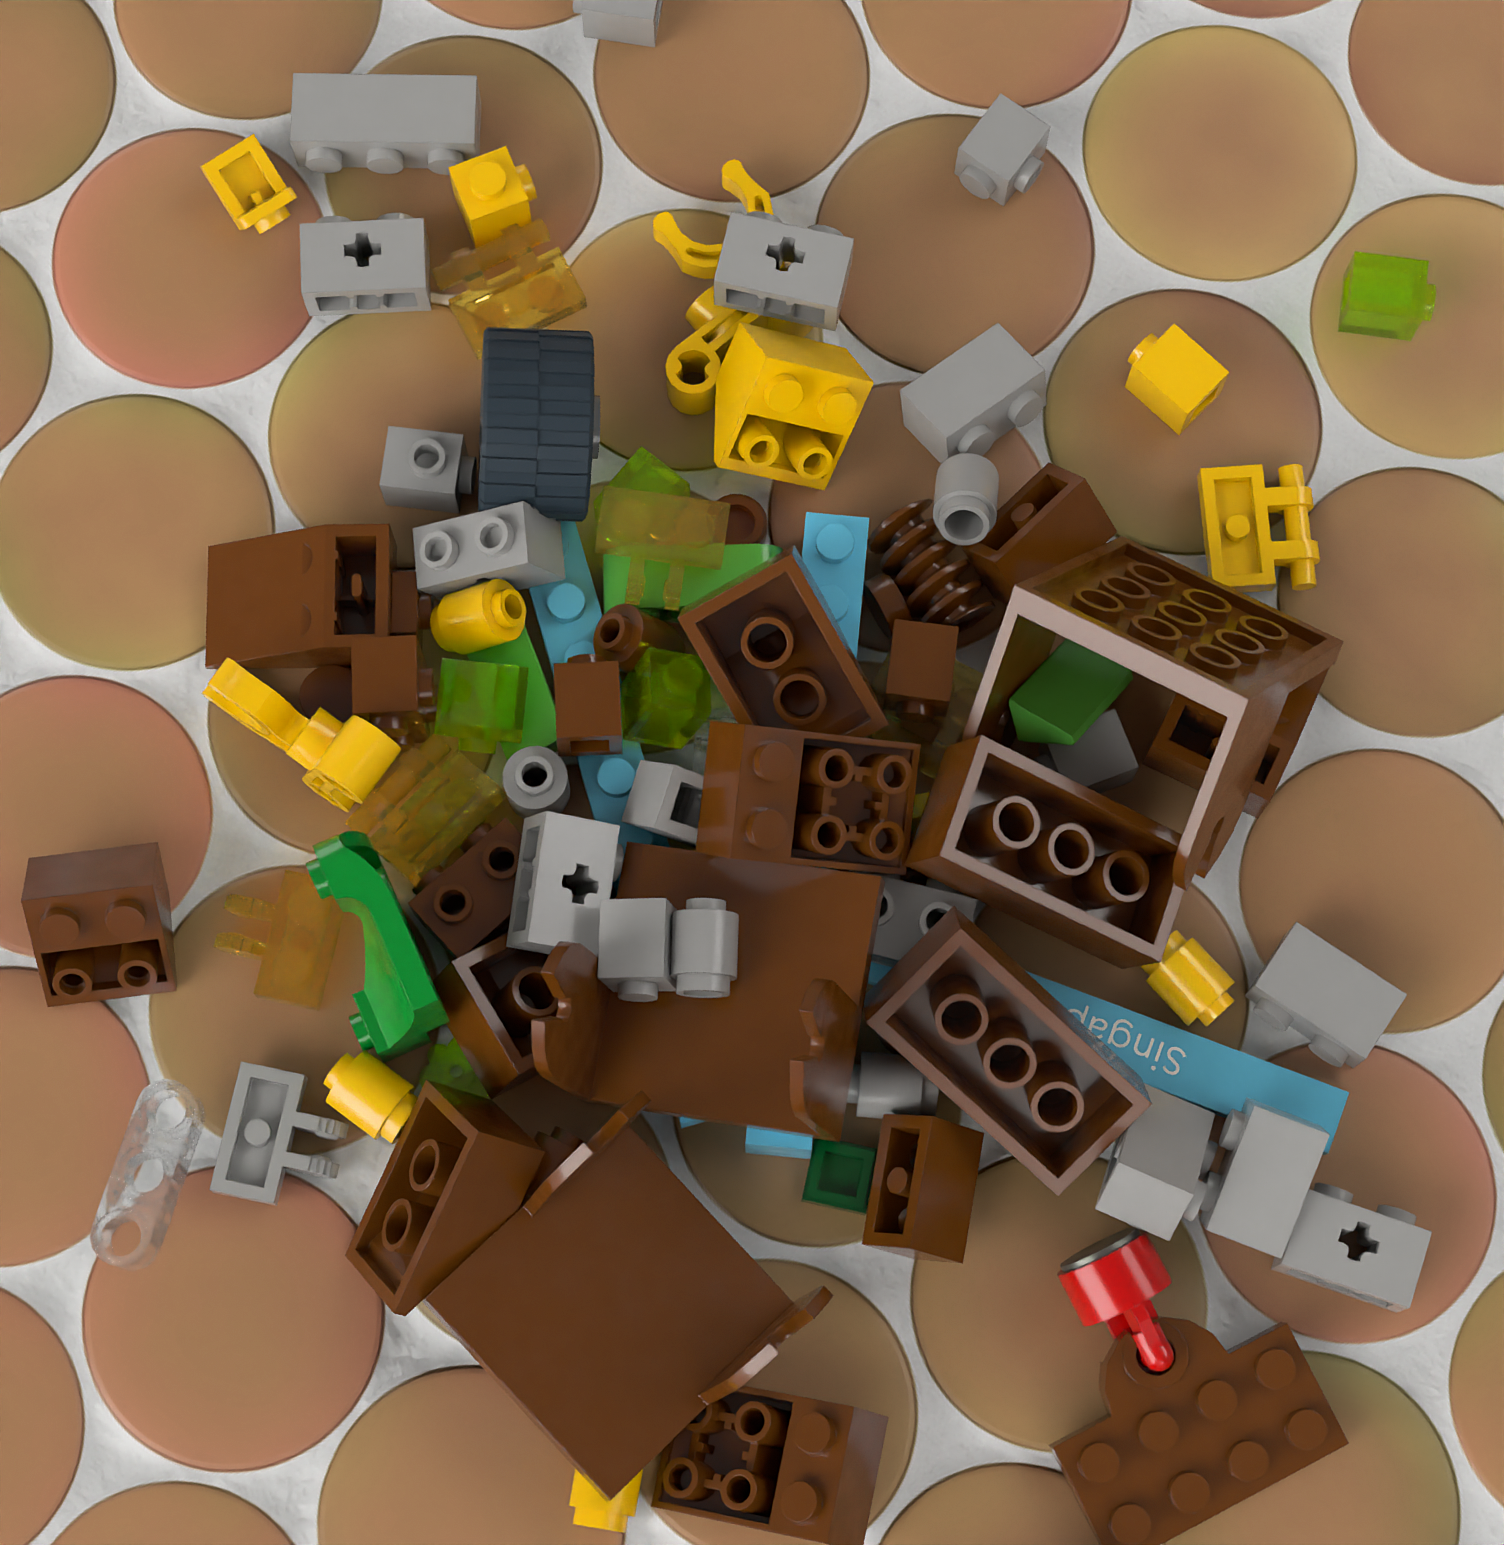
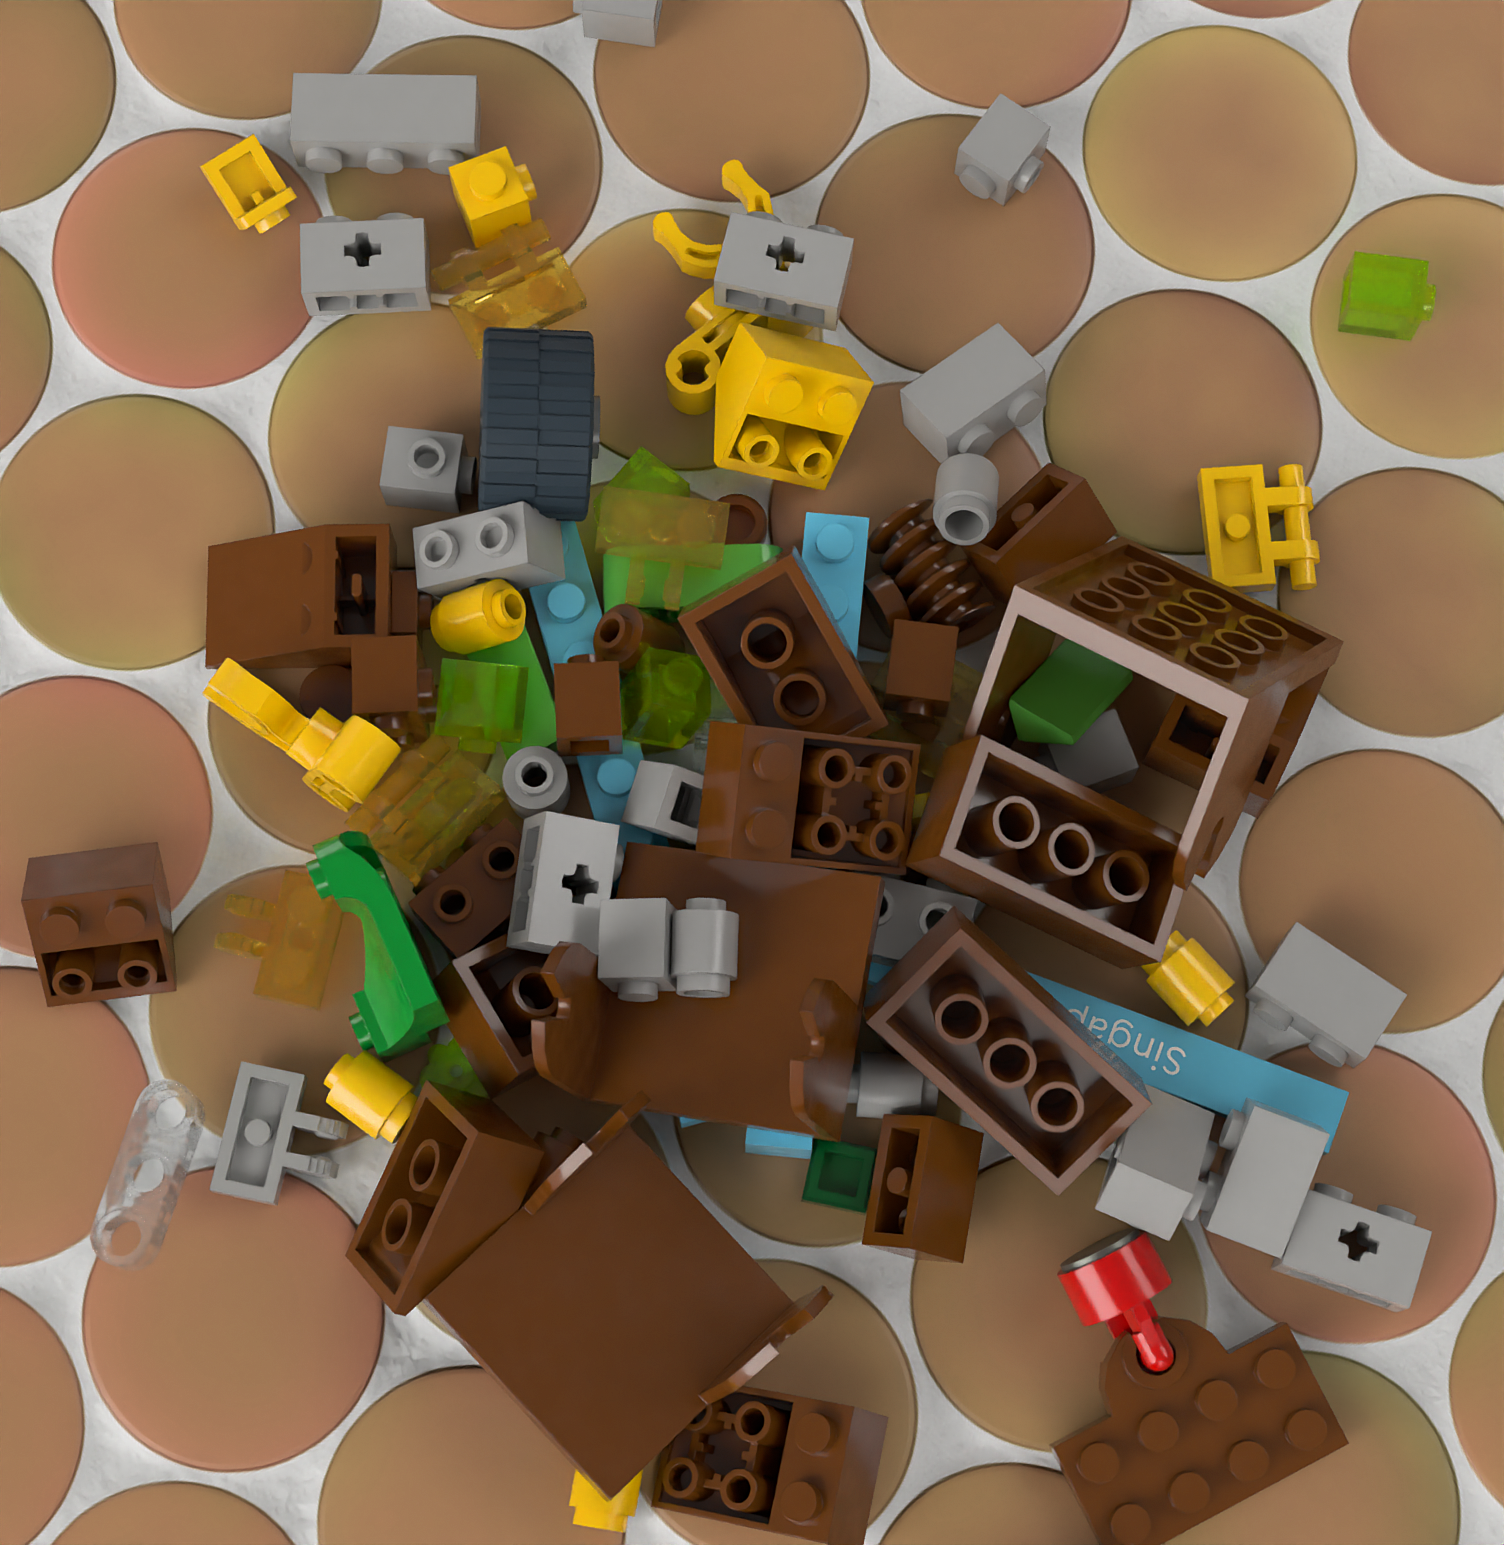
yellow brick [1125,323,1229,435] -> none

